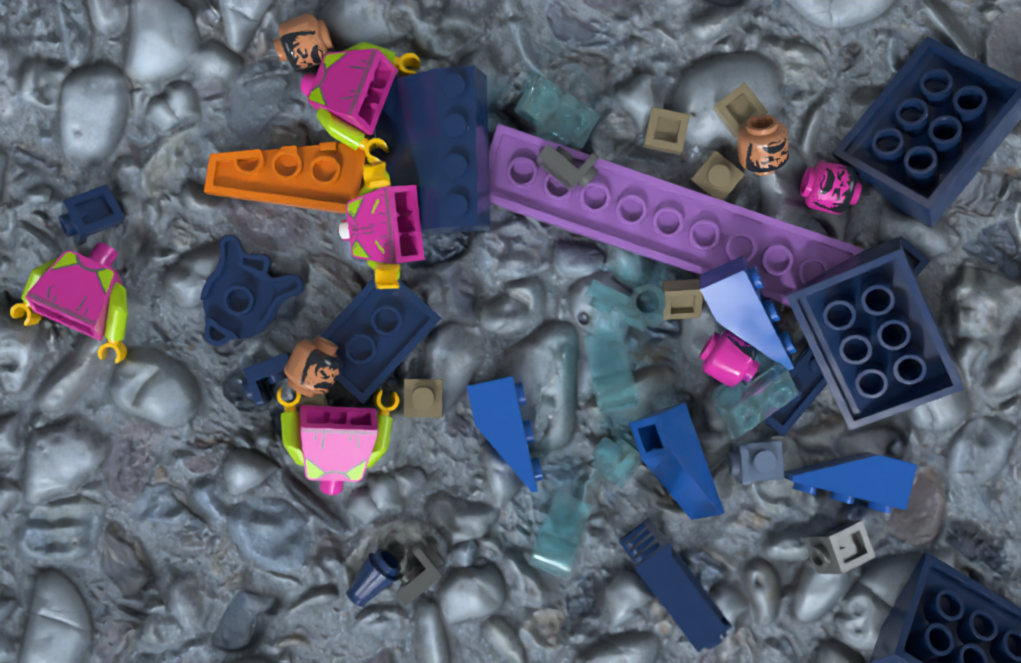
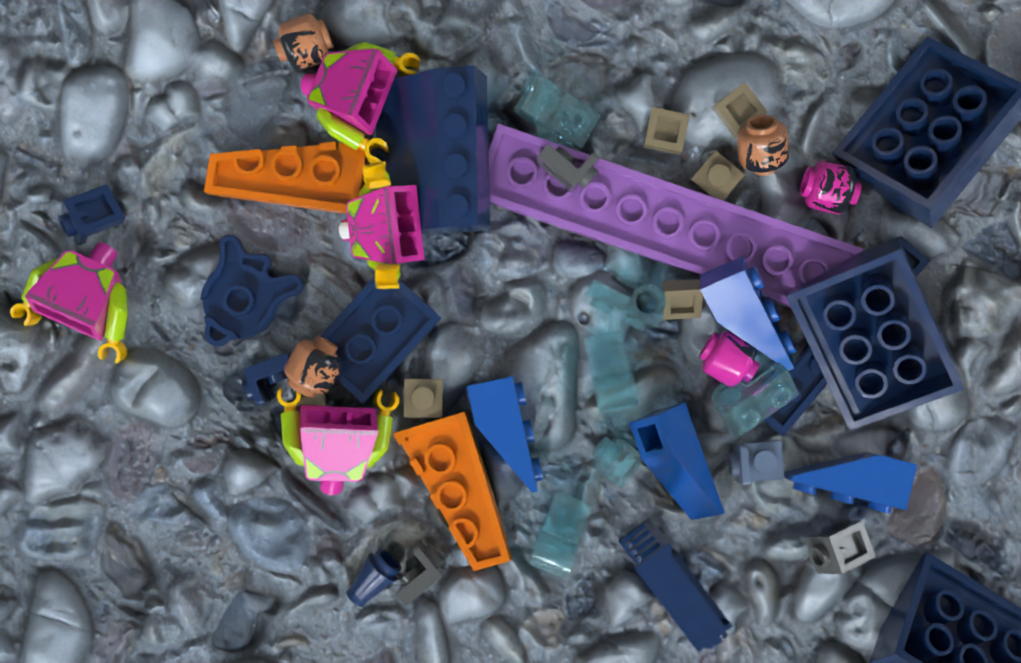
none -> orange wing [393,410,513,571]

